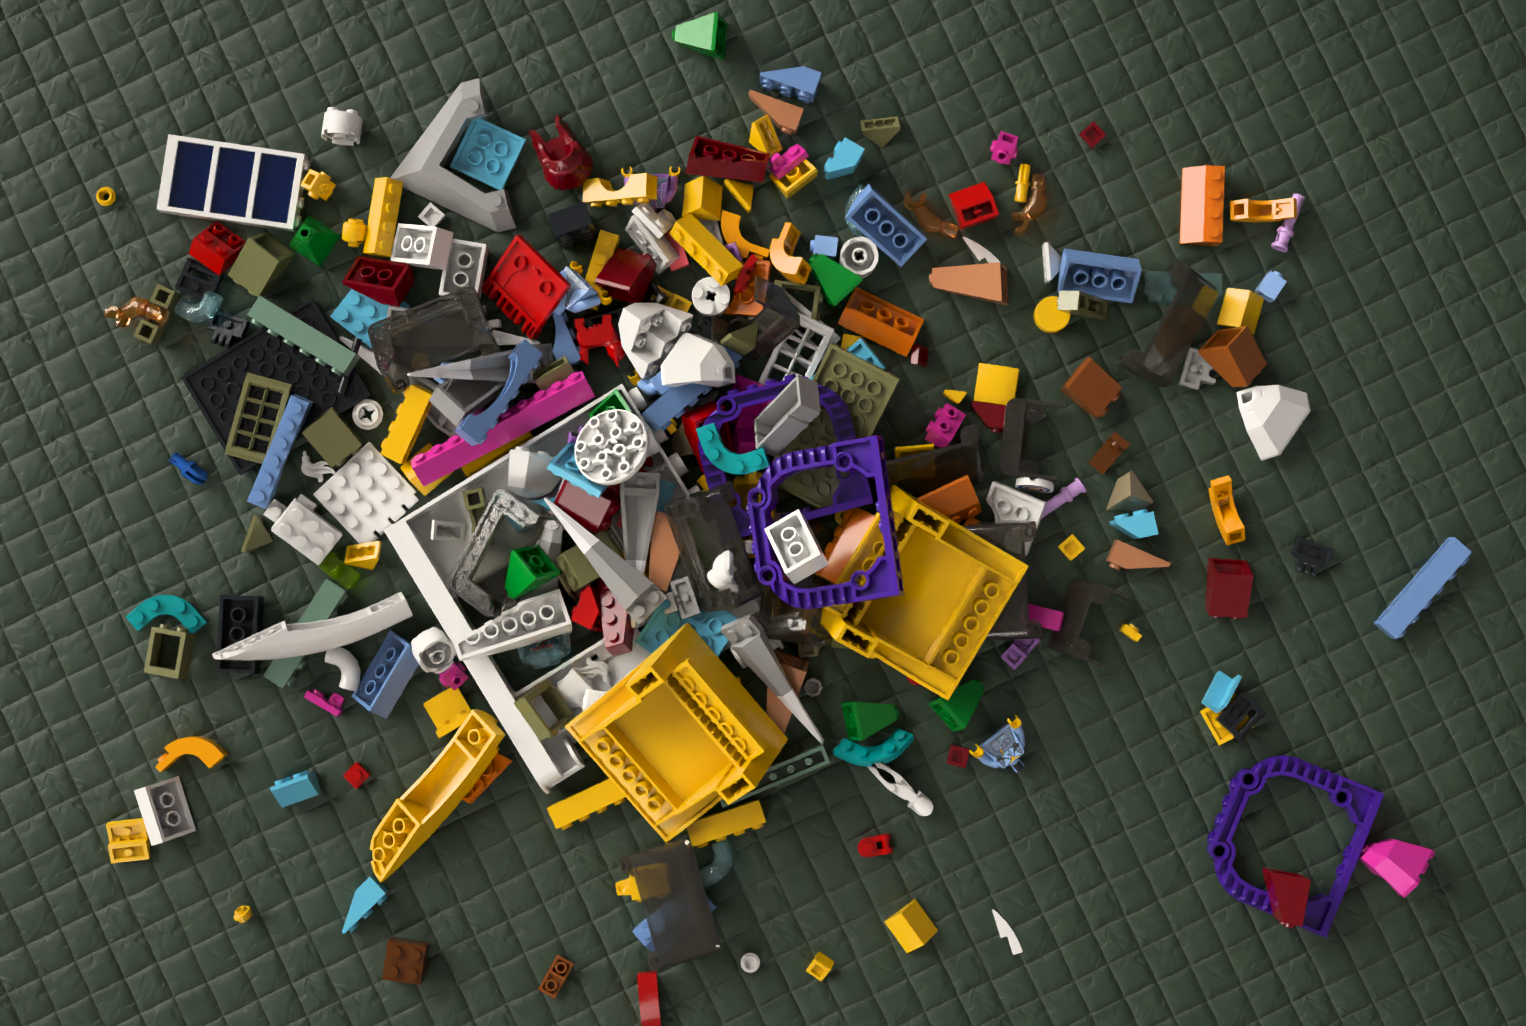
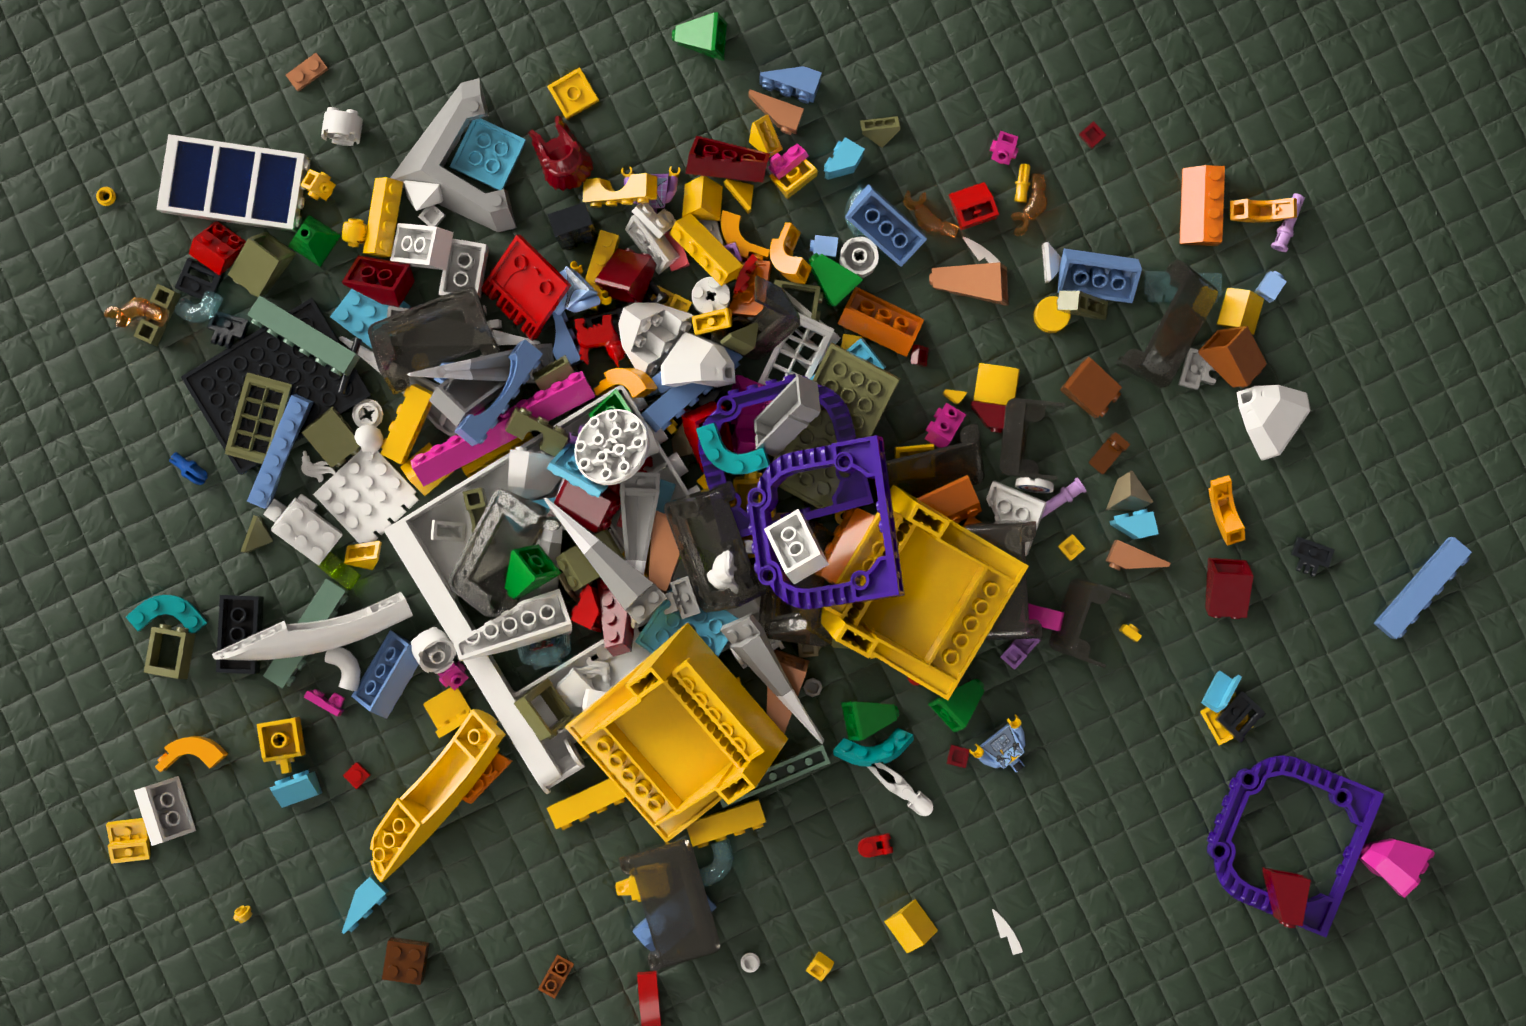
none -> yellow hinge [257,717,306,774]
none -> nougat plate [286,53,329,92]
none -> white hair [354,424,383,455]
none -> white slope [404,180,443,211]
none -> olive arch [505,407,568,457]
none -> yellow tile [547,67,599,120]
none -> light orange arch [594,368,658,398]
none -> yellow slope [692,308,732,336]

